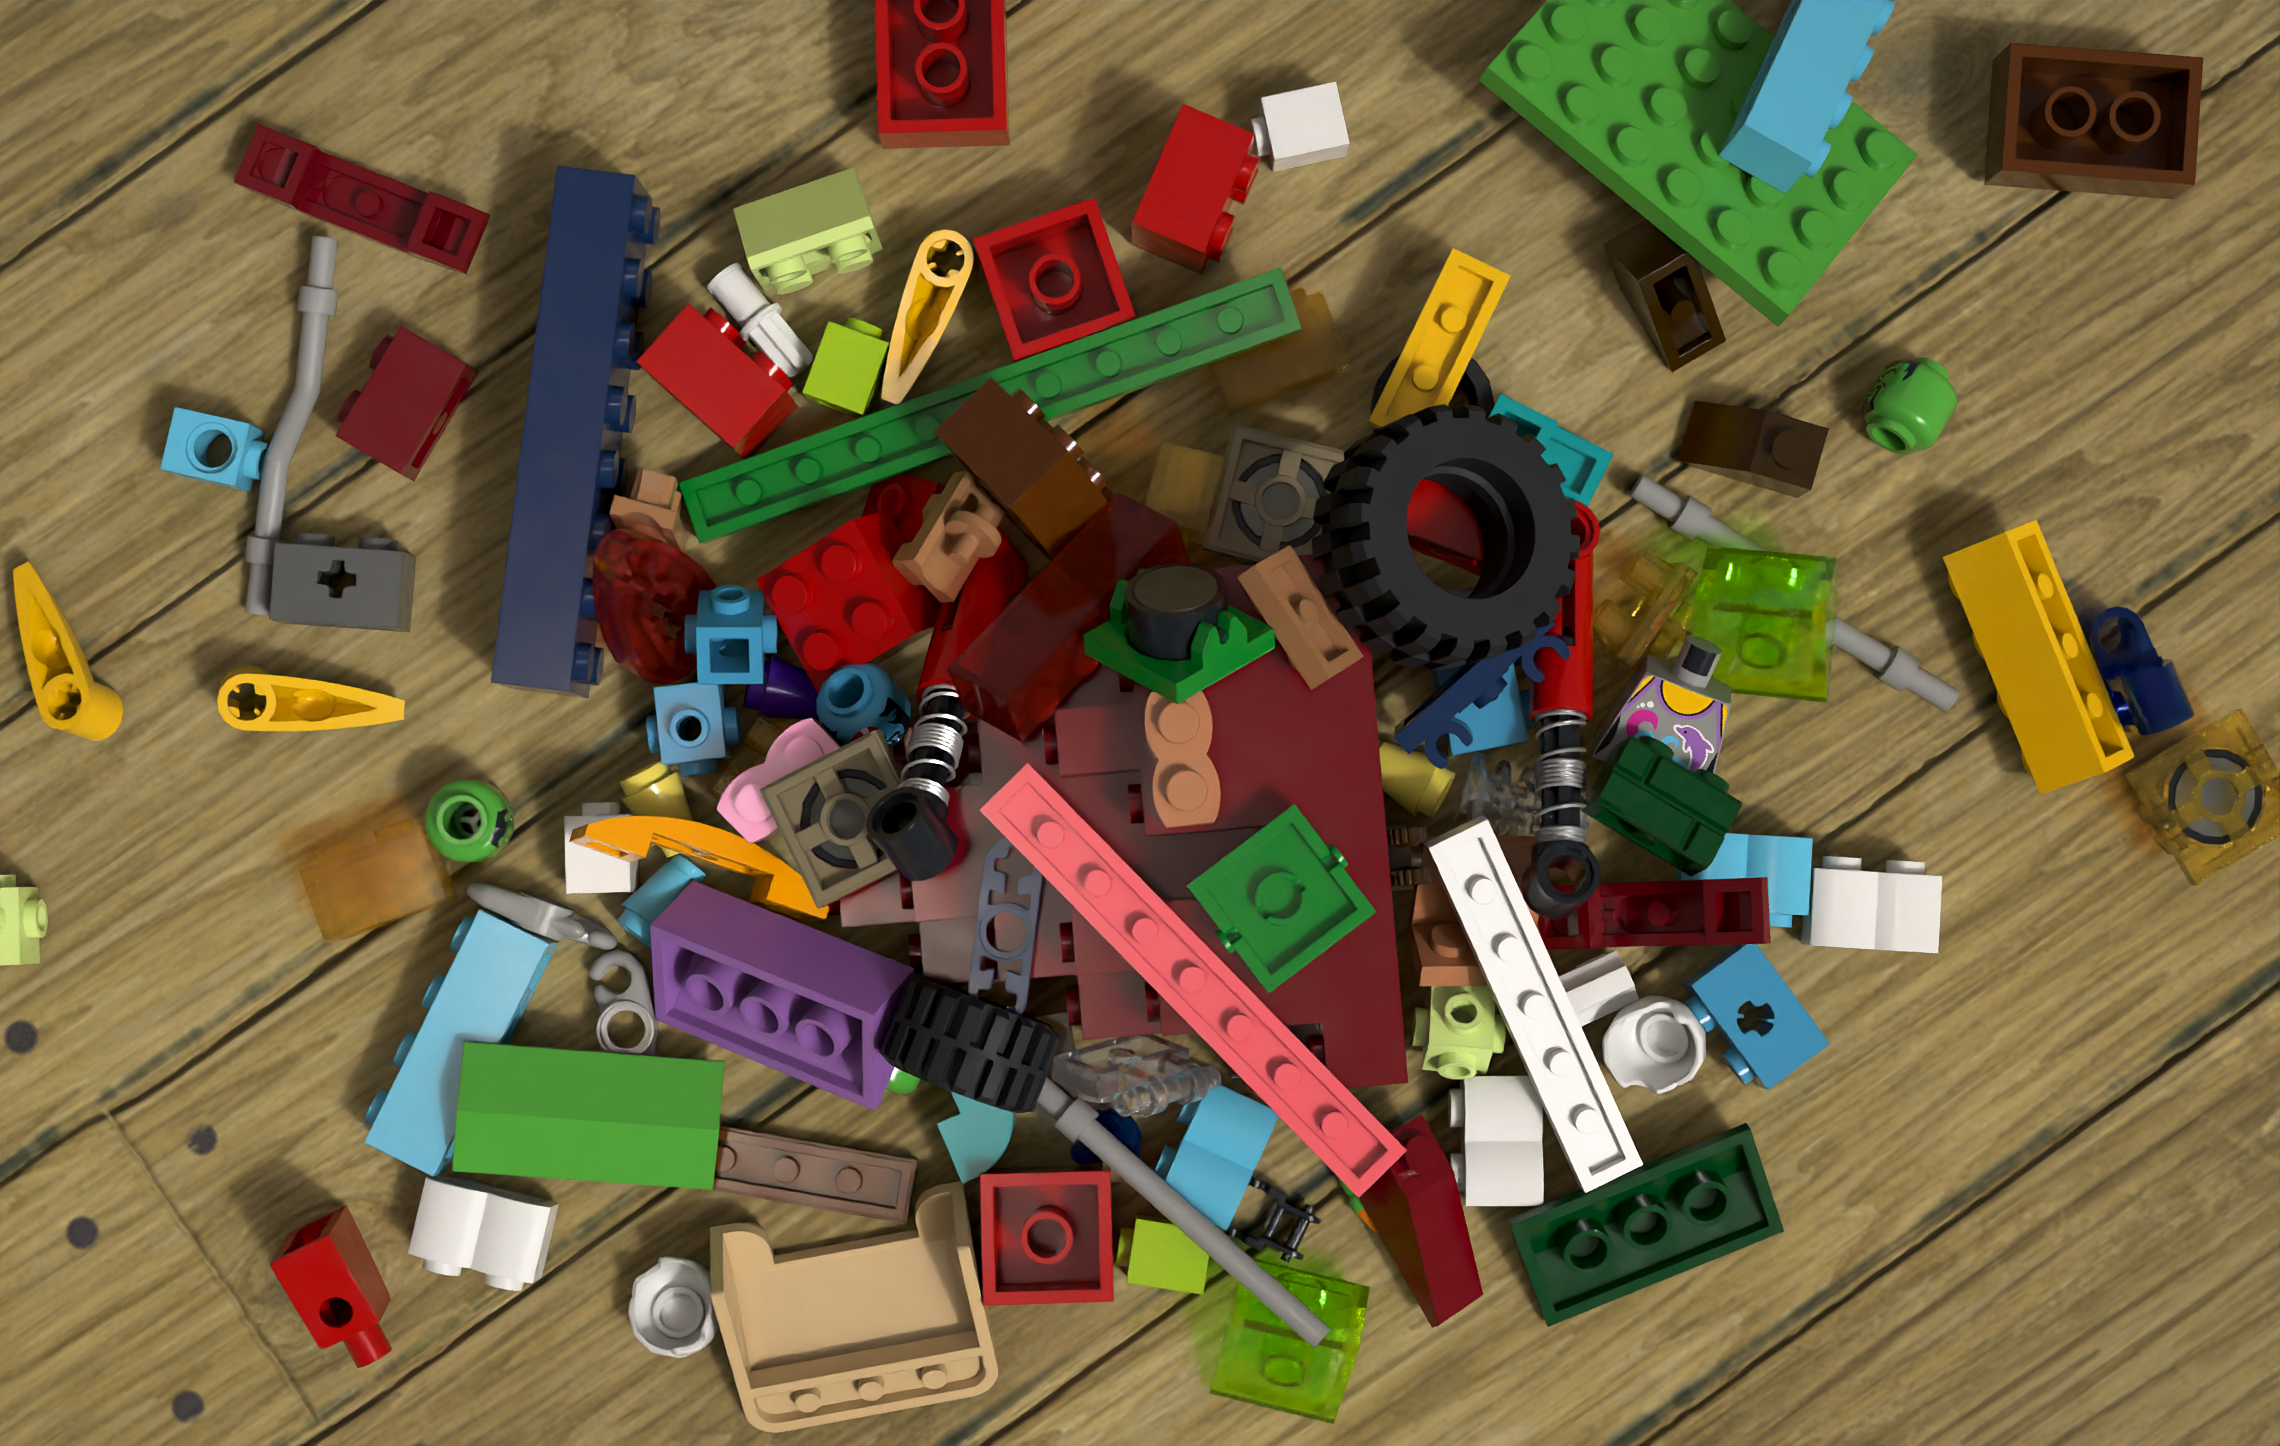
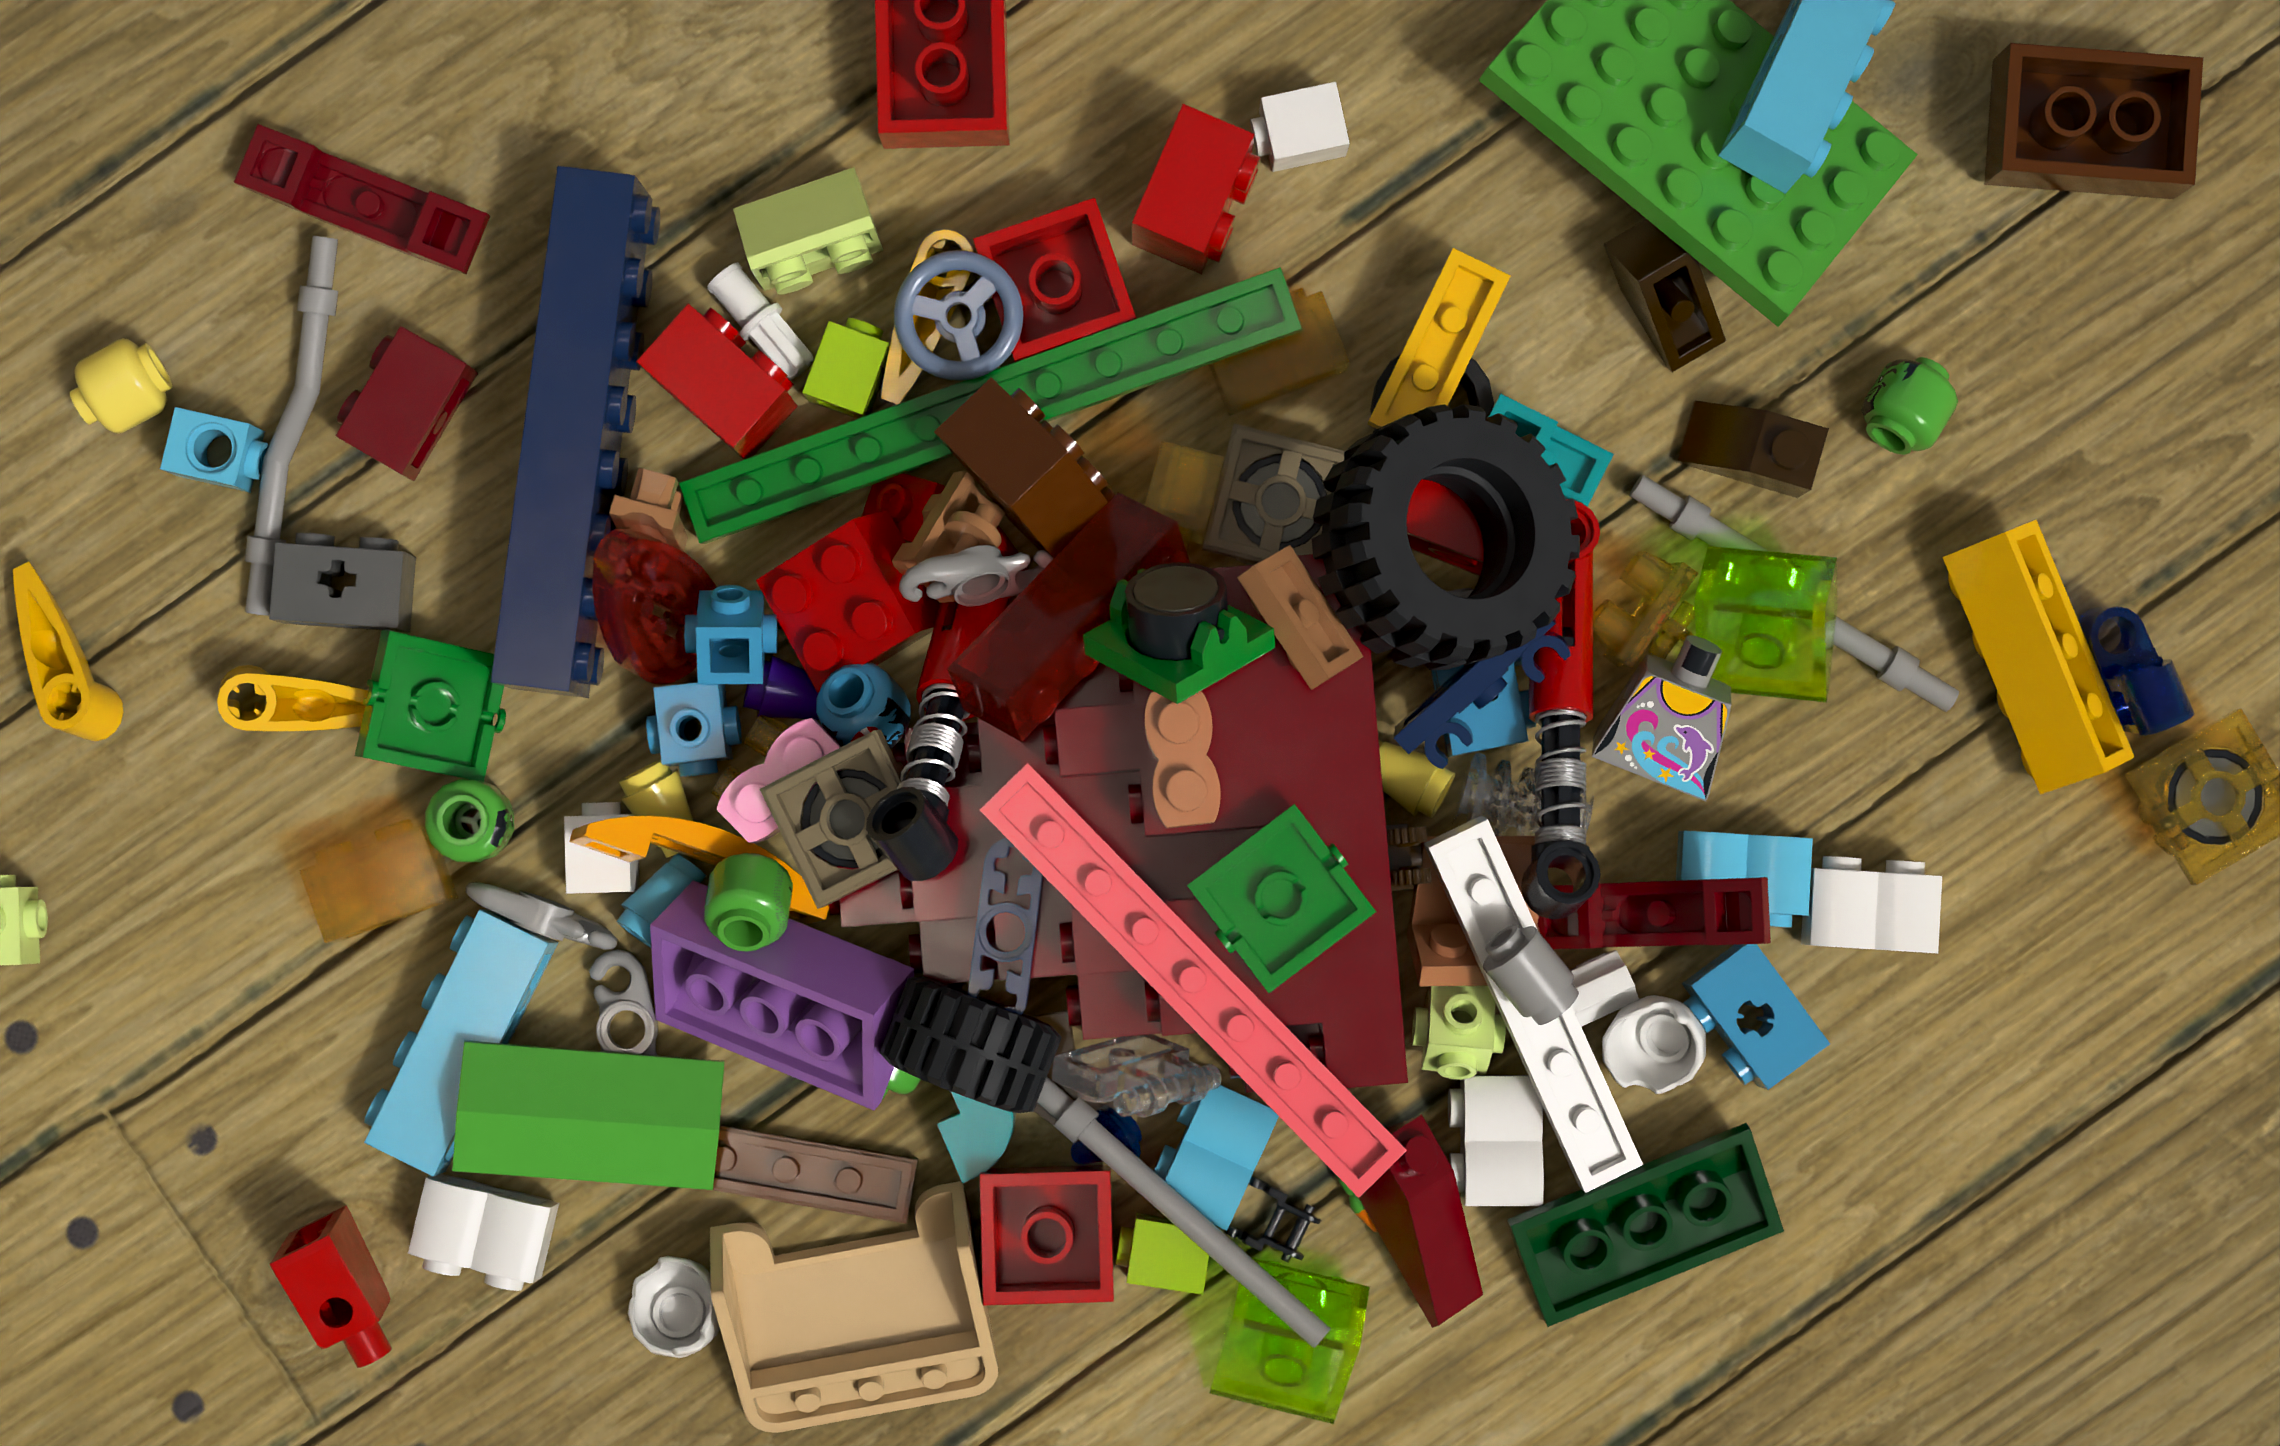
dark green brick [1581,736,1742,877] -> none
none -> light yellow head [69,338,172,434]
none -> green plate [355,630,506,781]
none -> bright green head [704,853,793,951]
none -> sand blue piece [894,250,1023,381]
none -> light grey piece [899,545,1056,606]
none -> light grey brick [1483,925,1579,1025]

